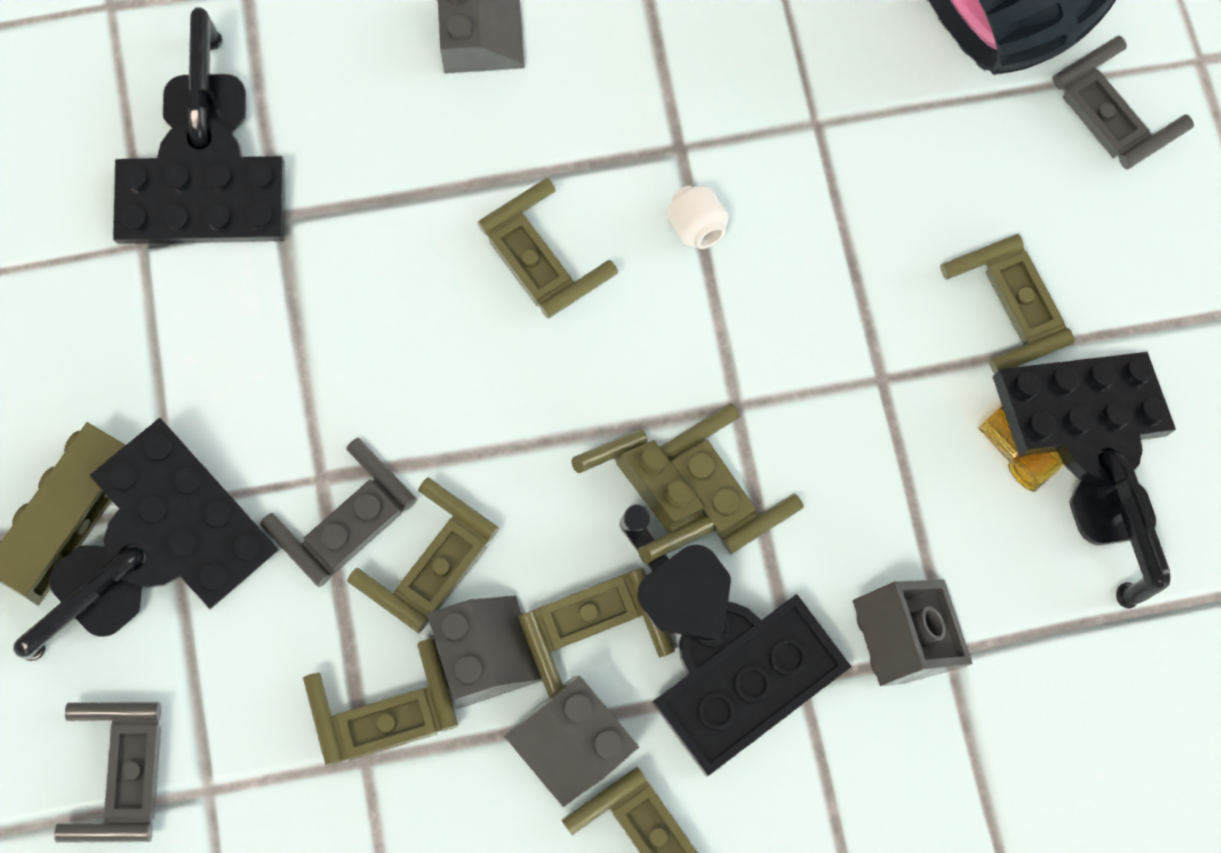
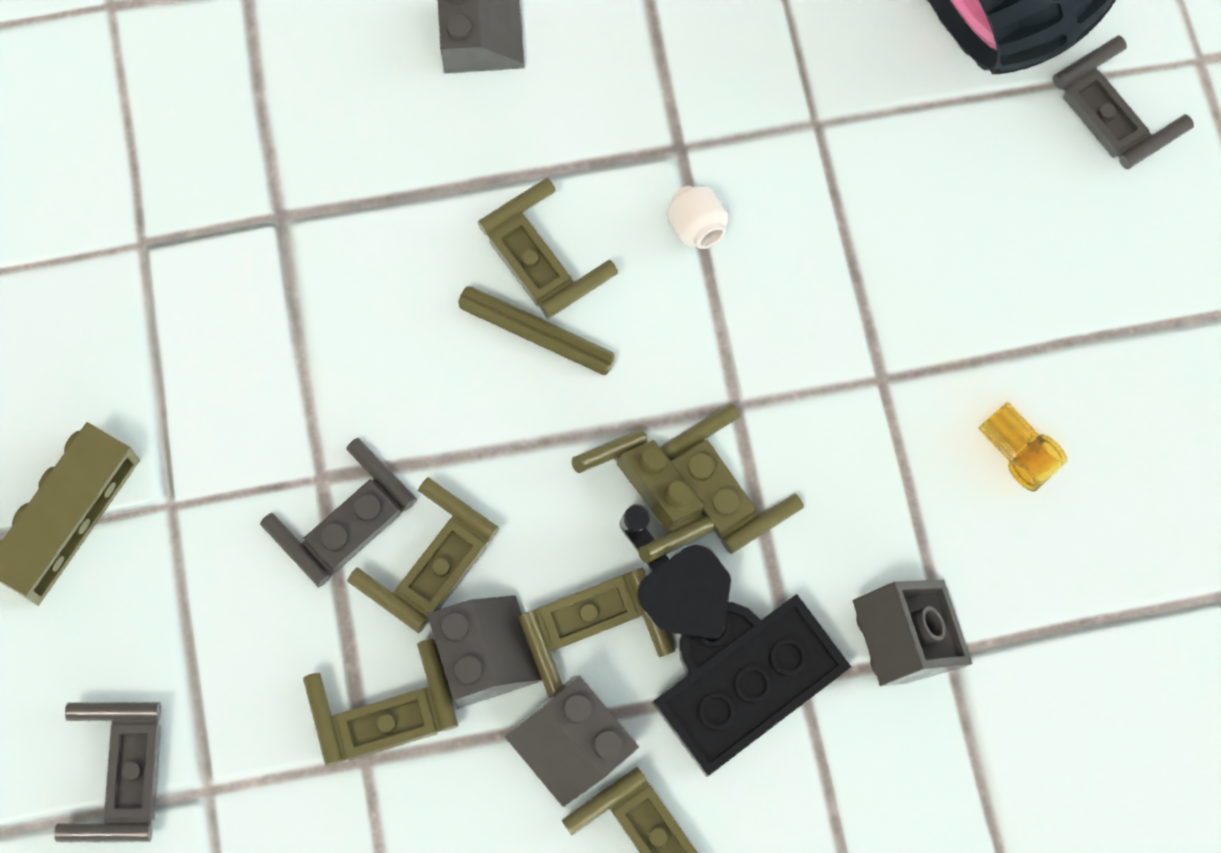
black plate [13,417,279,661] -> none
black plate [113,7,285,244] -> none
olive plate [940,234,1074,374] -> none
black plate [992,352,1176,609] -> none
none -> olive axle [458,286,615,375]

